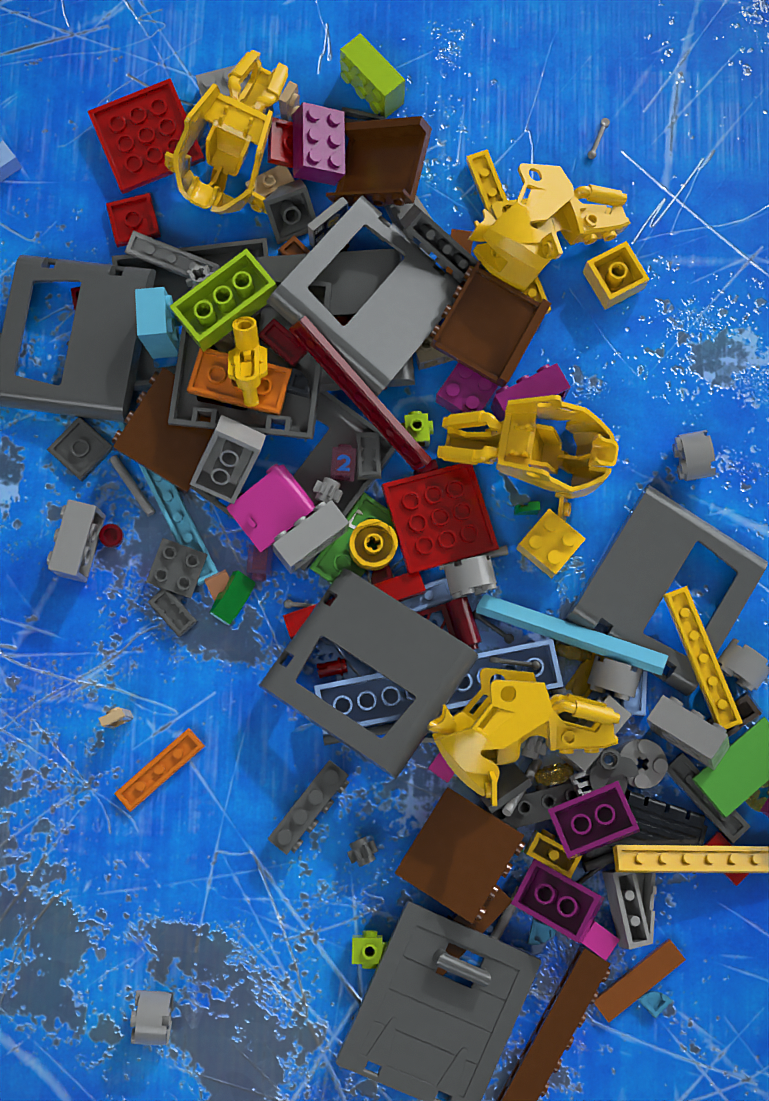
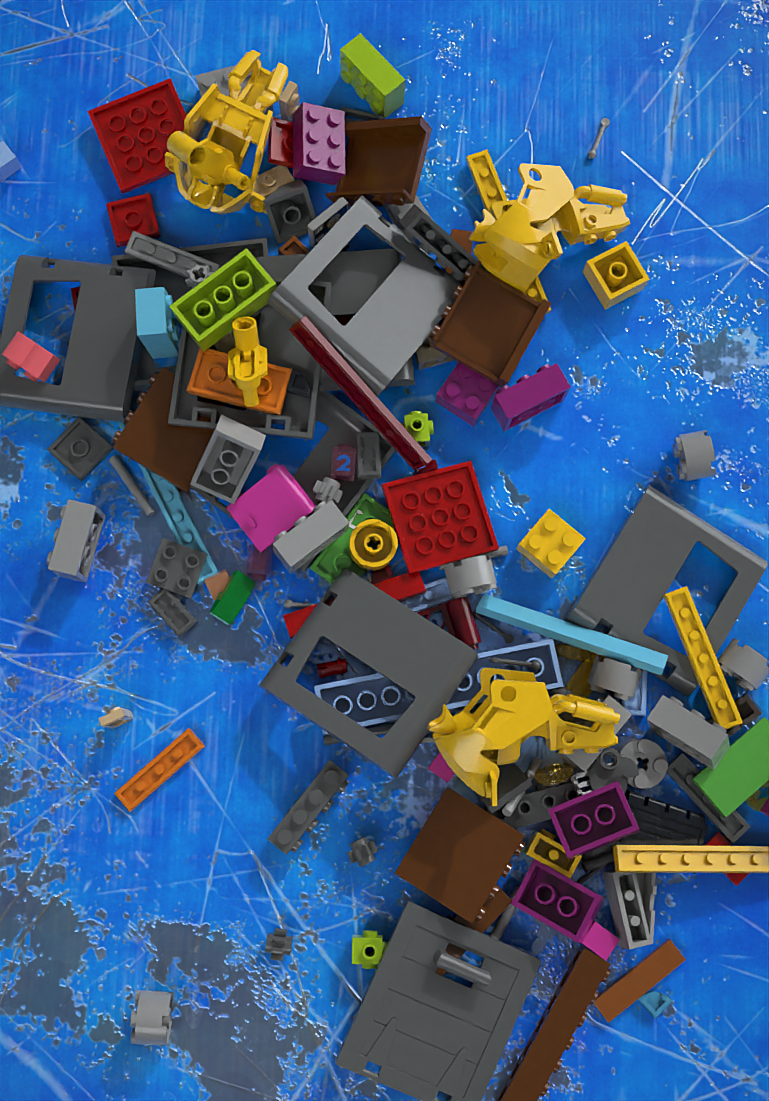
dark red tile [99,524,124,548] -> none
dark red tile [258,318,308,368] -> none
yellow piece [437,395,619,522] -> none
green tile [514,501,540,515] -> none
light grey gear [520,736,548,760] -> none
dark azure tile [527,919,557,945] -> none
none -> coral brick [2,331,60,383]
none -> yellow piece [167,131,250,191]
none -> dark grey gear [265,928,293,961]

